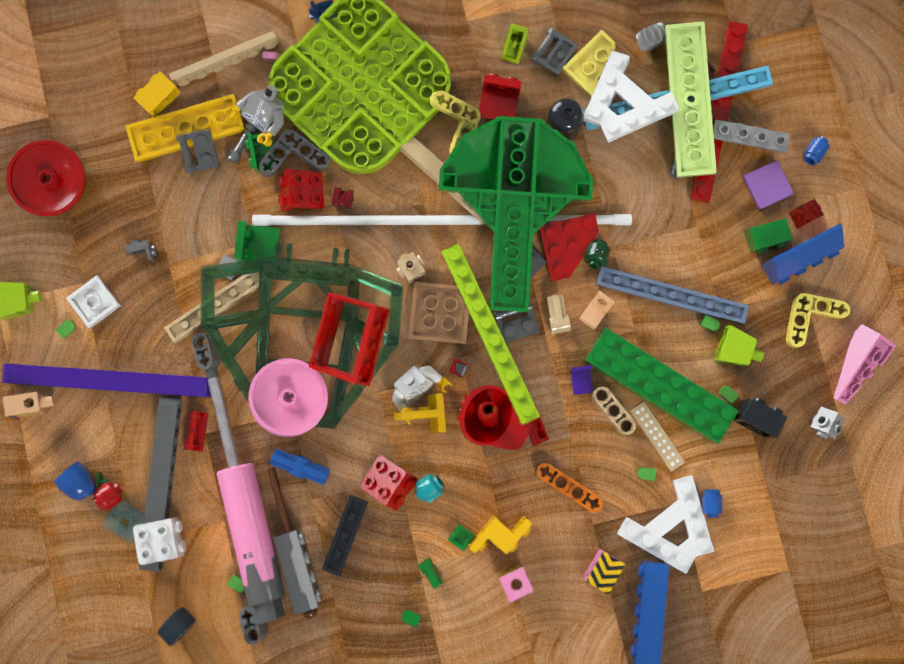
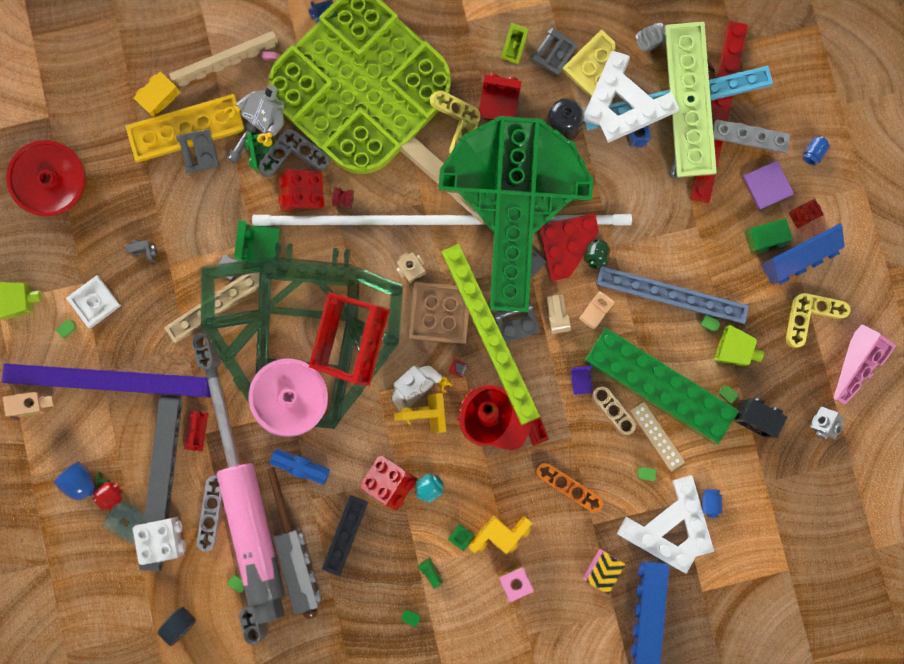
none -> light grey beam [197,475,223,552]
none -> blue brick [627,125,651,148]

